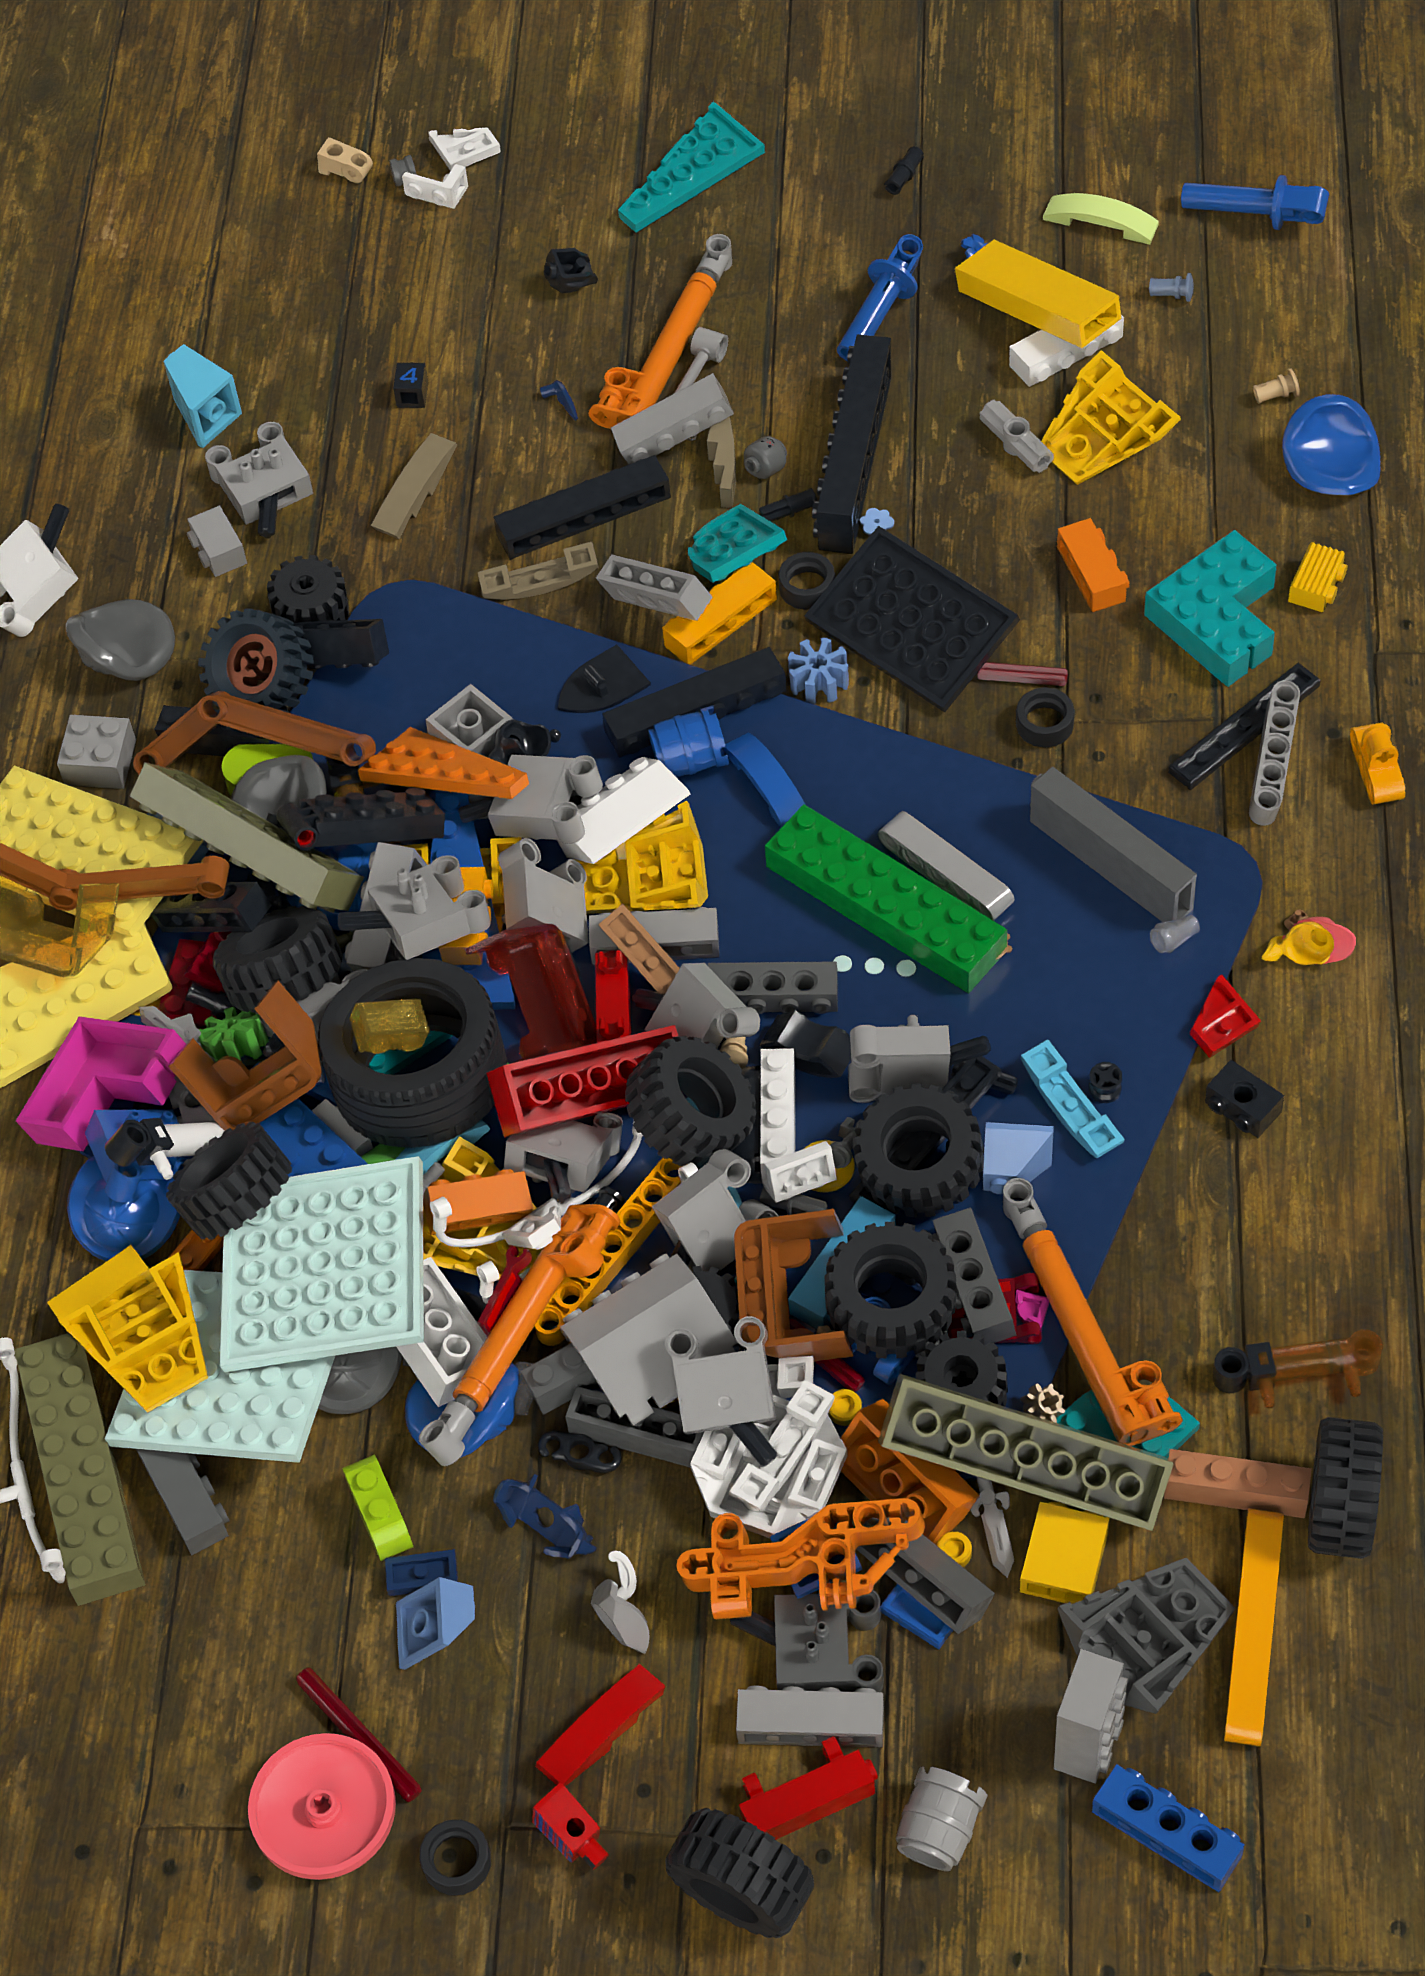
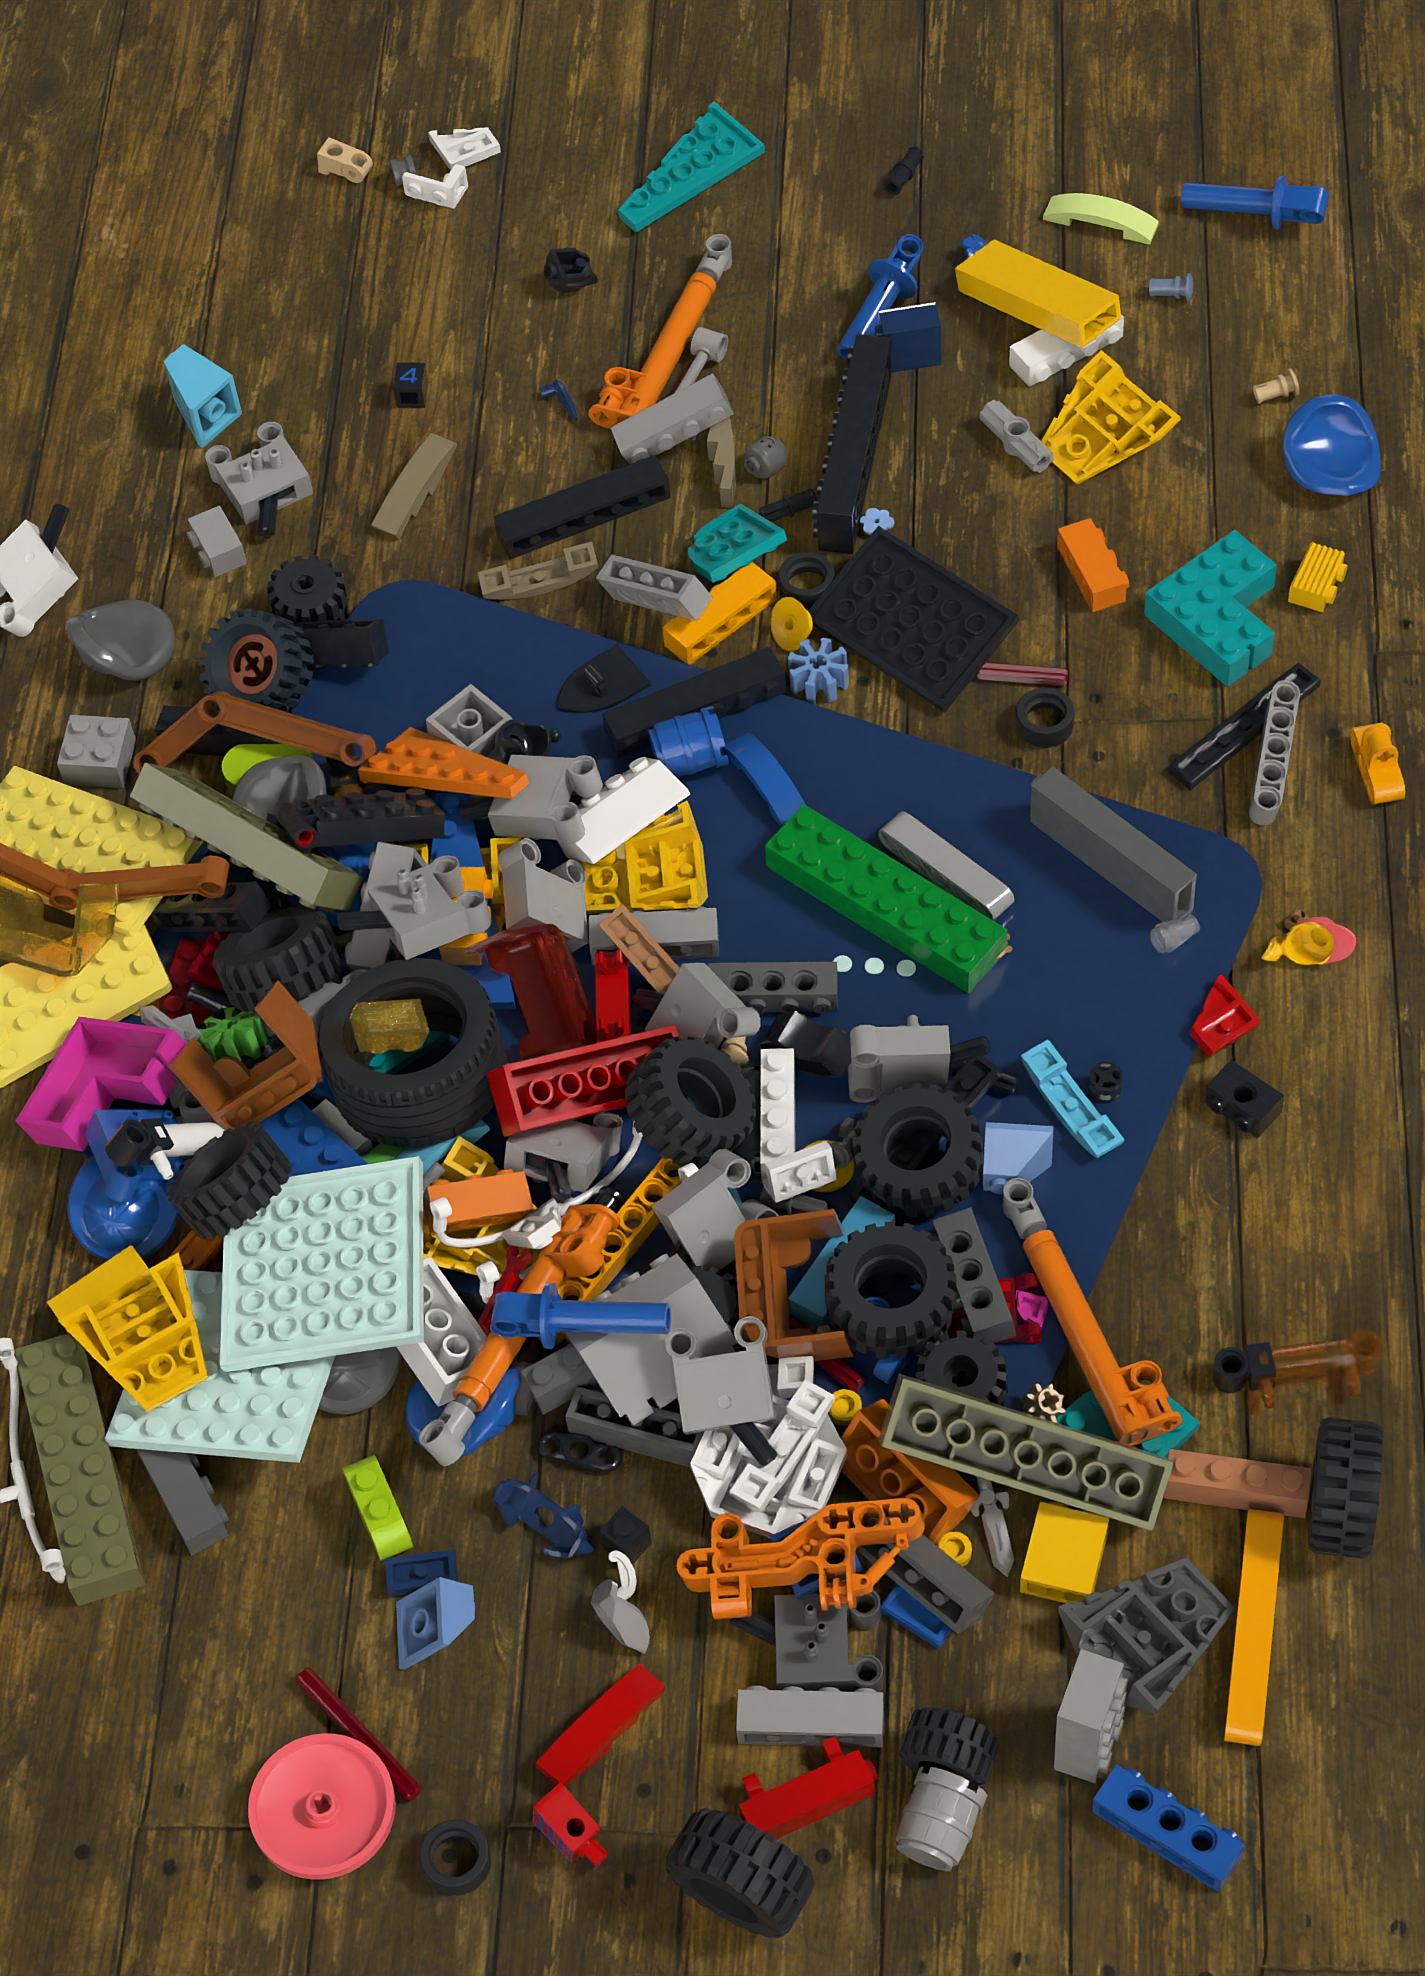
none -> blue piece [490,1282,671,1349]
none -> black brick [599,1506,652,1565]
none -> yellow piece [770,597,813,651]
none -> dark blue piece [874,302,941,372]
none -> black tyre [898,1707,1000,1790]

